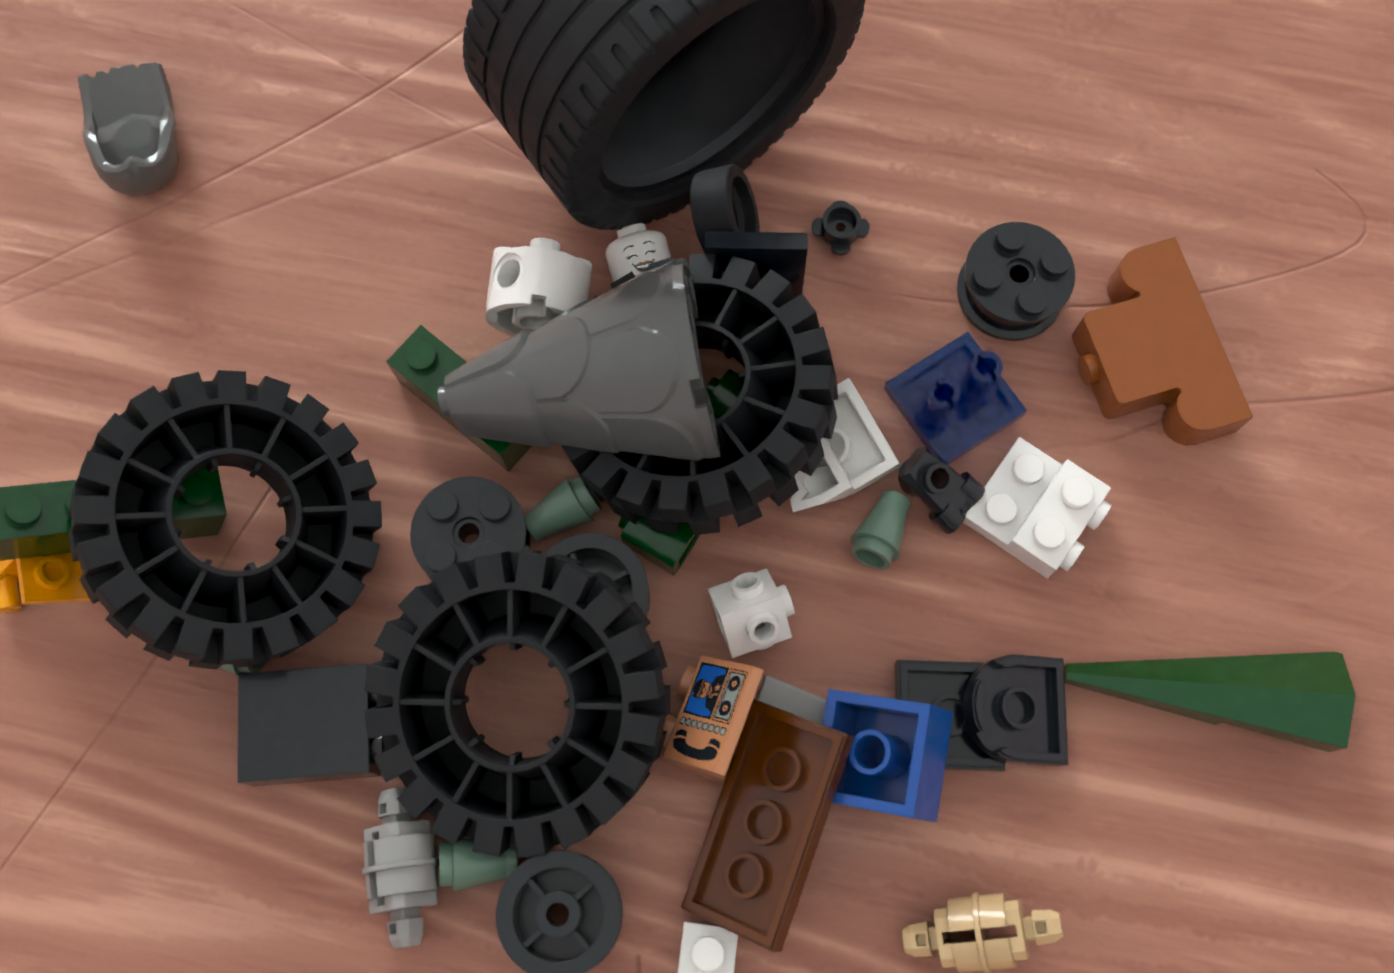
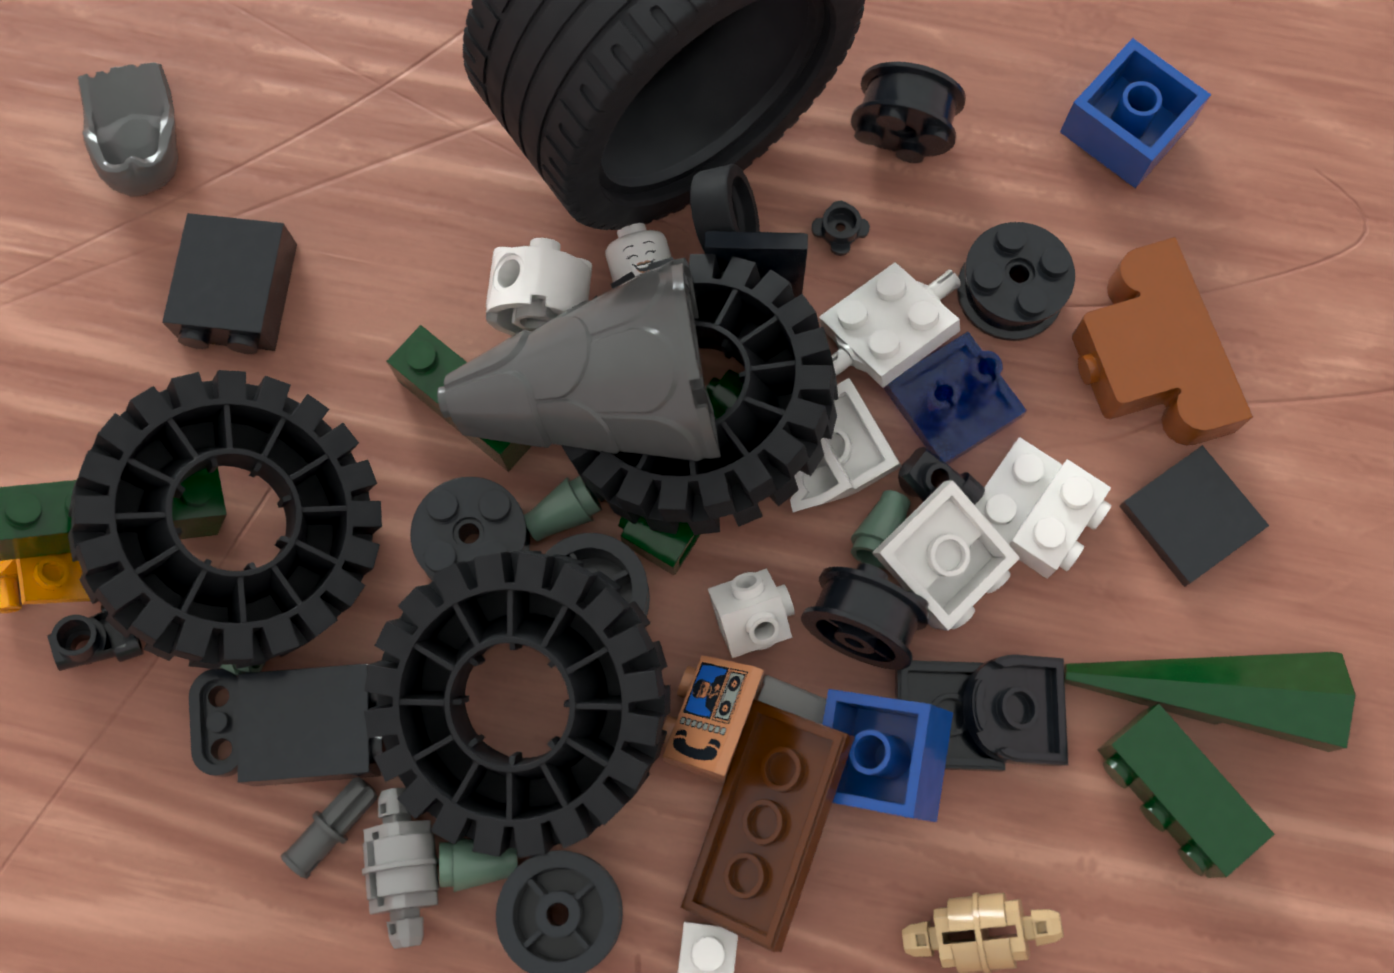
none -> black plate [47,605,144,671]
none -> black brick [162,213,297,354]
none -> black plate [189,669,238,777]
none -> dark grey axle [281,777,378,879]
none -> black wheel [801,563,930,670]
none -> white plate [819,262,961,387]
none -> black wheel [851,62,966,163]
none -> white plate [872,480,1020,631]
none -> blue brick [1060,38,1211,189]
none -> dark green brick [1097,704,1275,878]
none -> black tile [1119,445,1269,587]

